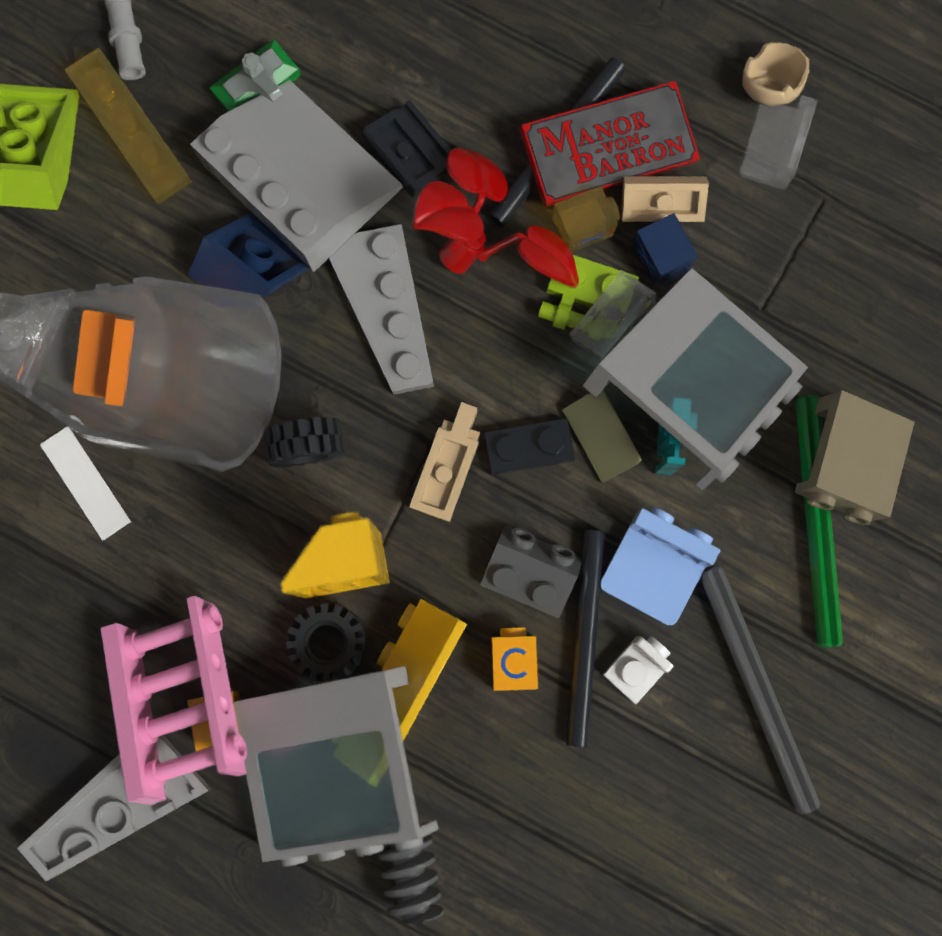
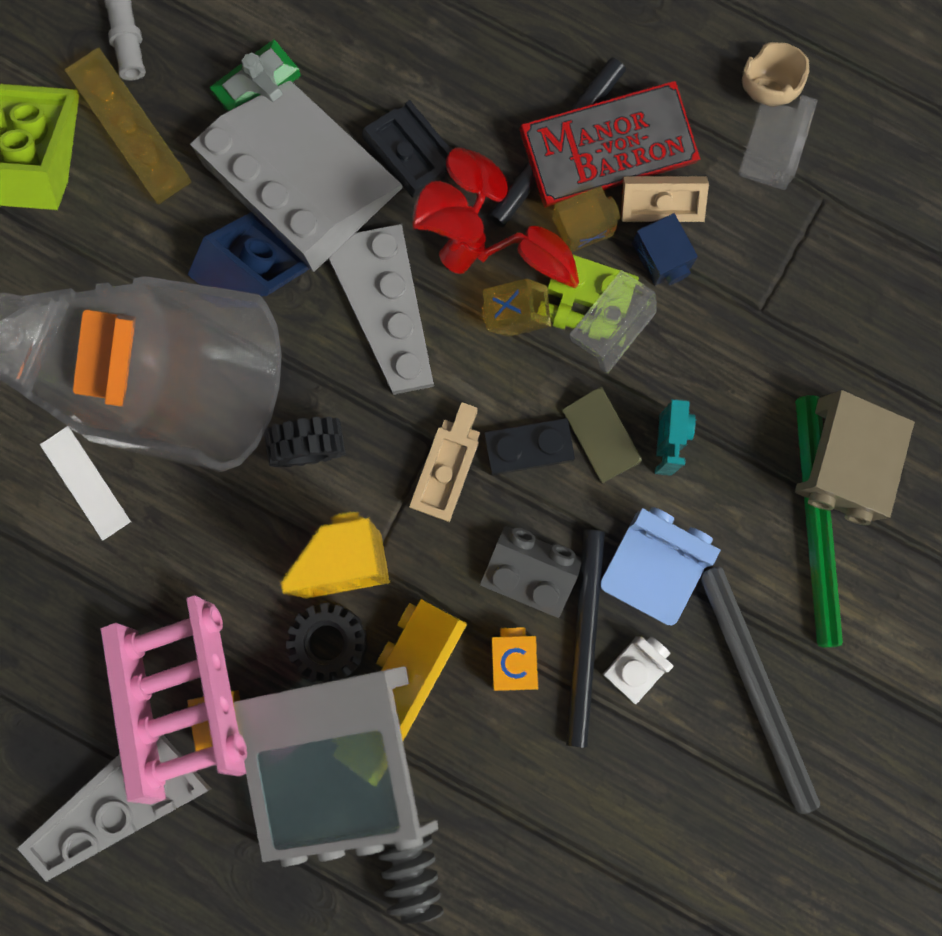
panel [583,268,808,491] -> none
none -> clear yellow brick [482,278,551,337]

